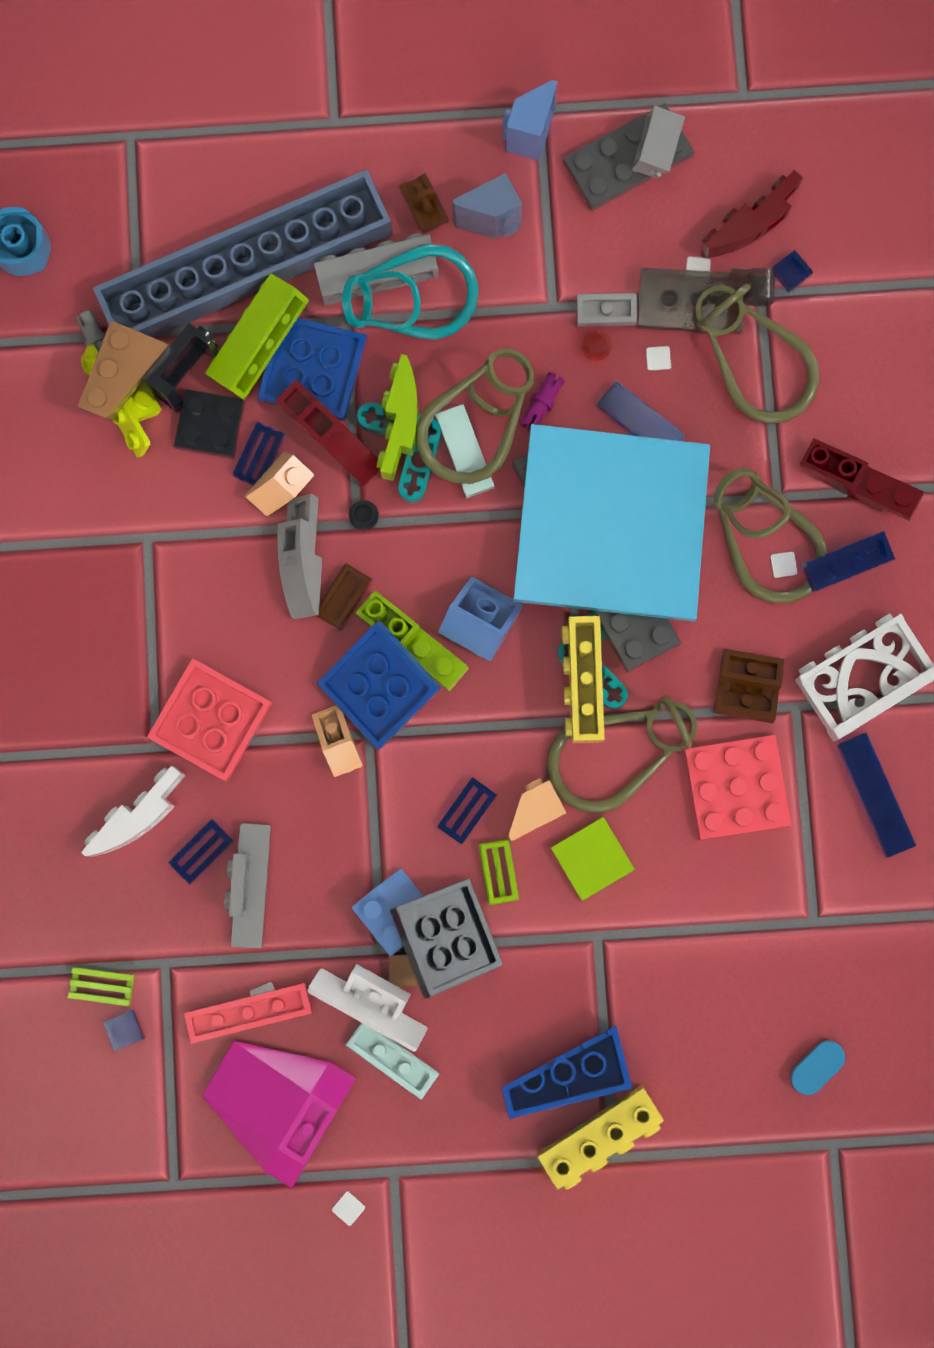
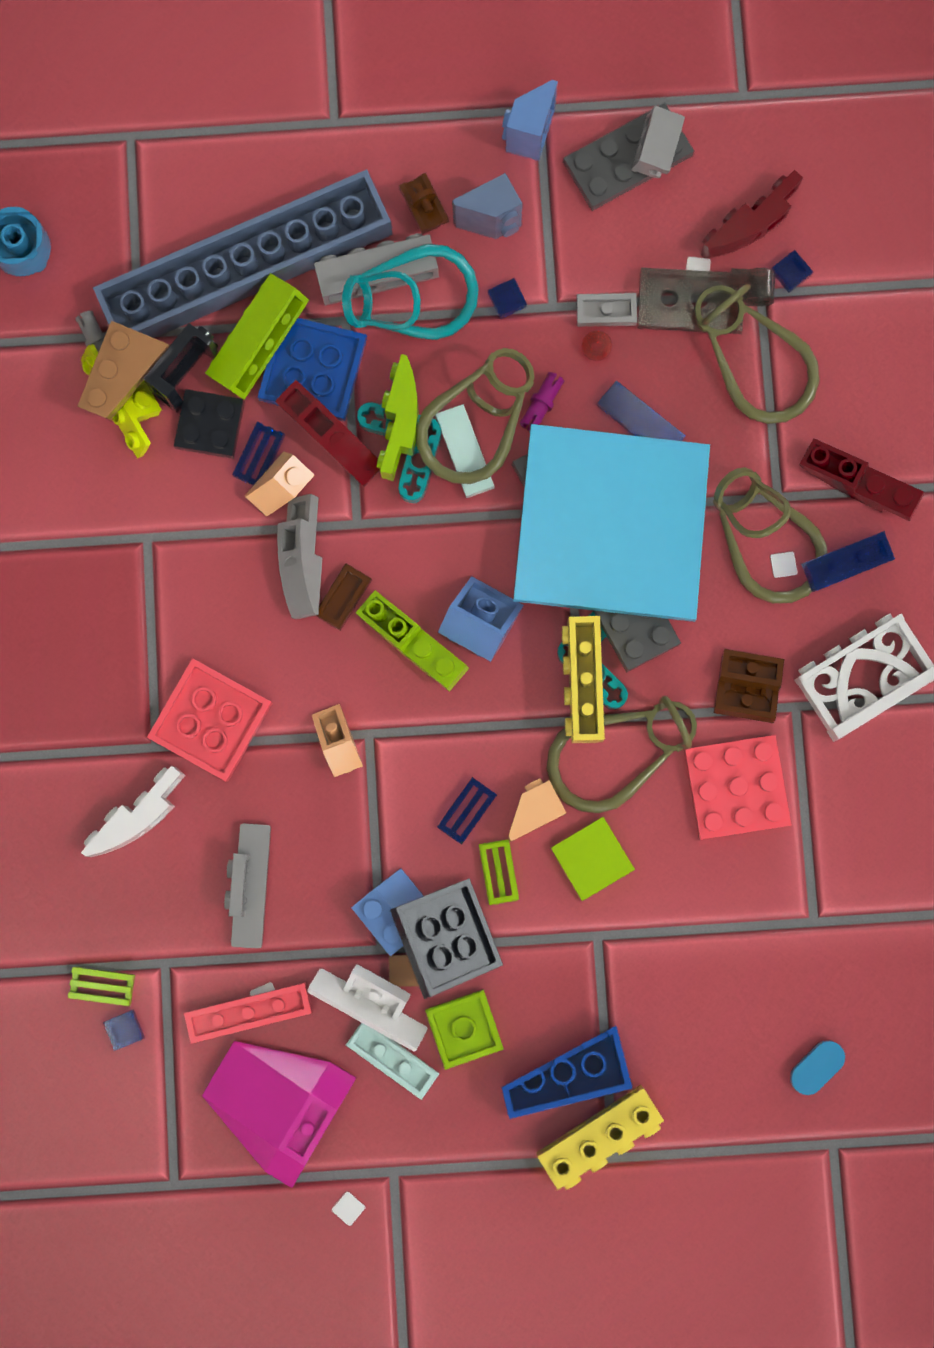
clear blue tile [168,819,234,884] -> none
blue plate [317,621,442,750] -> none
black plate [349,500,379,531] -> none
white sticker [646,346,671,370] -> none
clear blue tile [837,732,916,858] -> none
none -> lime tile [425,989,504,1070]
none -> clear blue tile [488,278,527,319]

